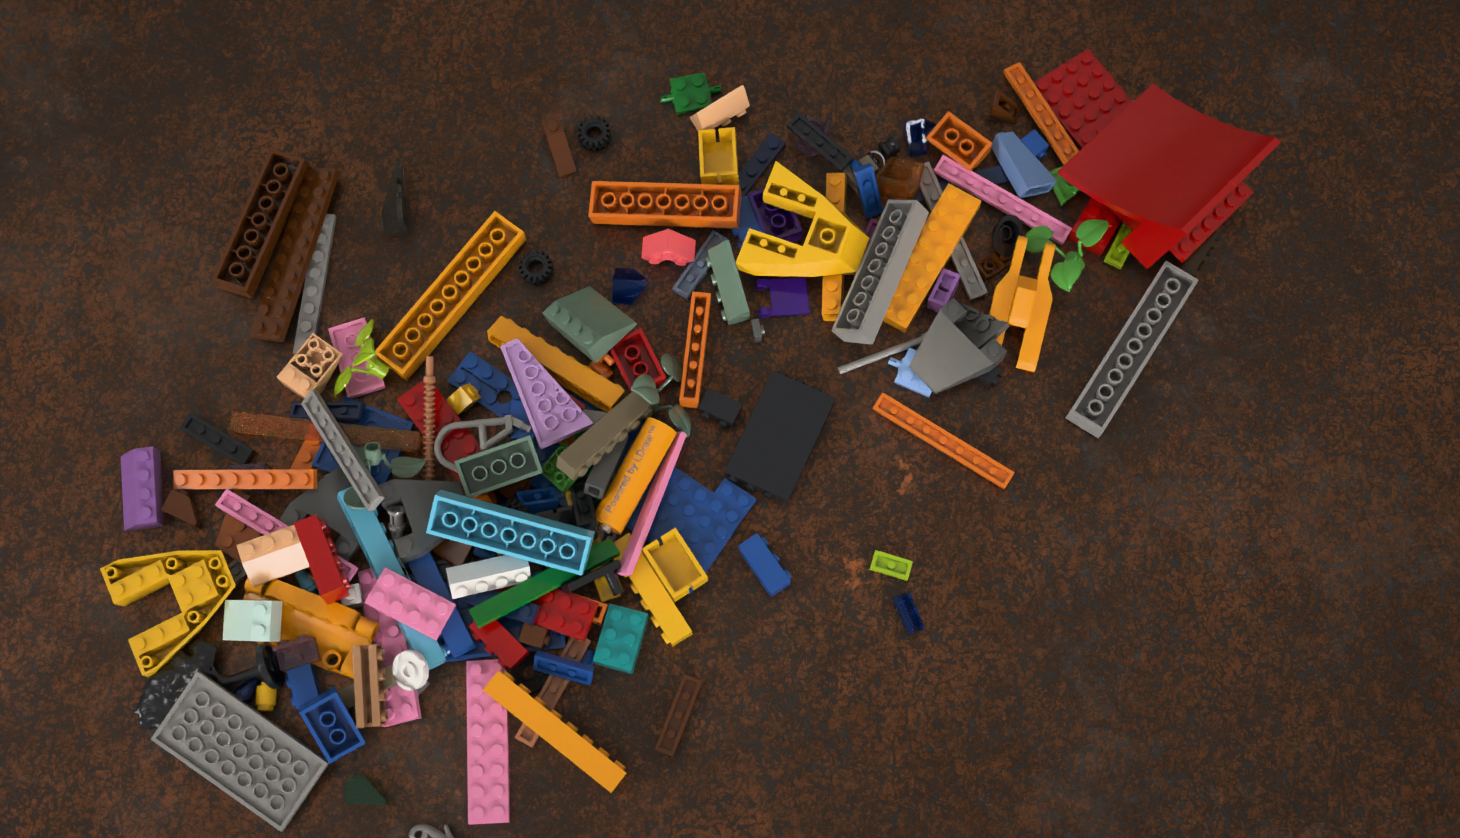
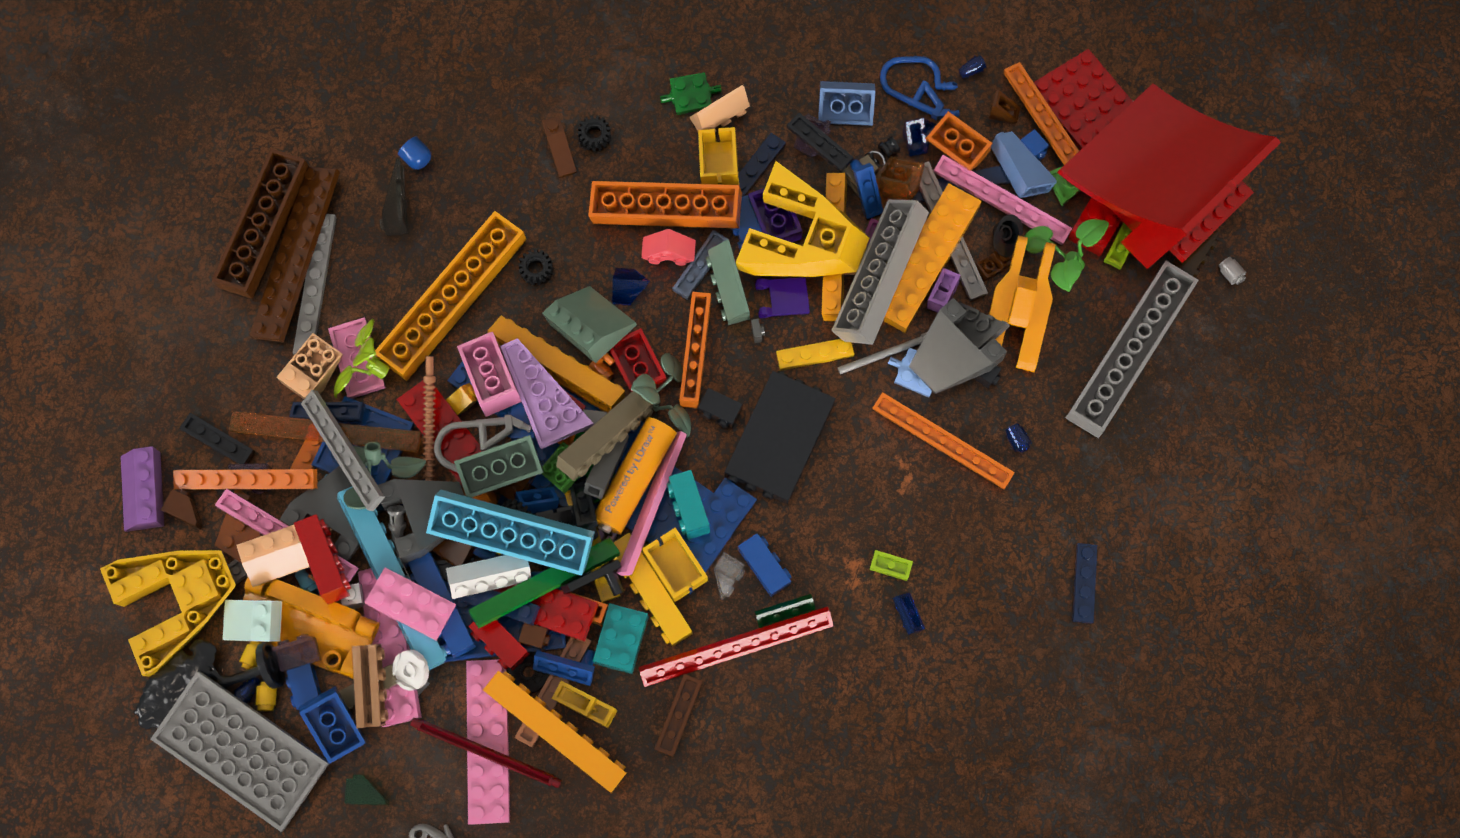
none -> yellow brick [239,641,261,669]
none -> blue helmet [397,136,431,170]
none -> dark red piece [410,718,562,788]
none -> bright pink brick [457,331,522,417]
none -> yellow slope [551,681,617,728]
none -> plate [638,606,833,687]
none -> teal brick [666,470,710,540]
none -> clear slope [714,552,745,601]
none -> dark green plate [754,594,816,628]
none -> yellow plate [776,339,854,371]
none -> medium blue slope [818,81,875,126]
none -> blue piece [880,56,959,121]
none -> clear blue cone [958,55,987,79]
none -> clear blue brick [1005,423,1032,453]
none -> dark blue plate [1072,543,1097,624]
none -> light grey brick [1218,257,1247,285]

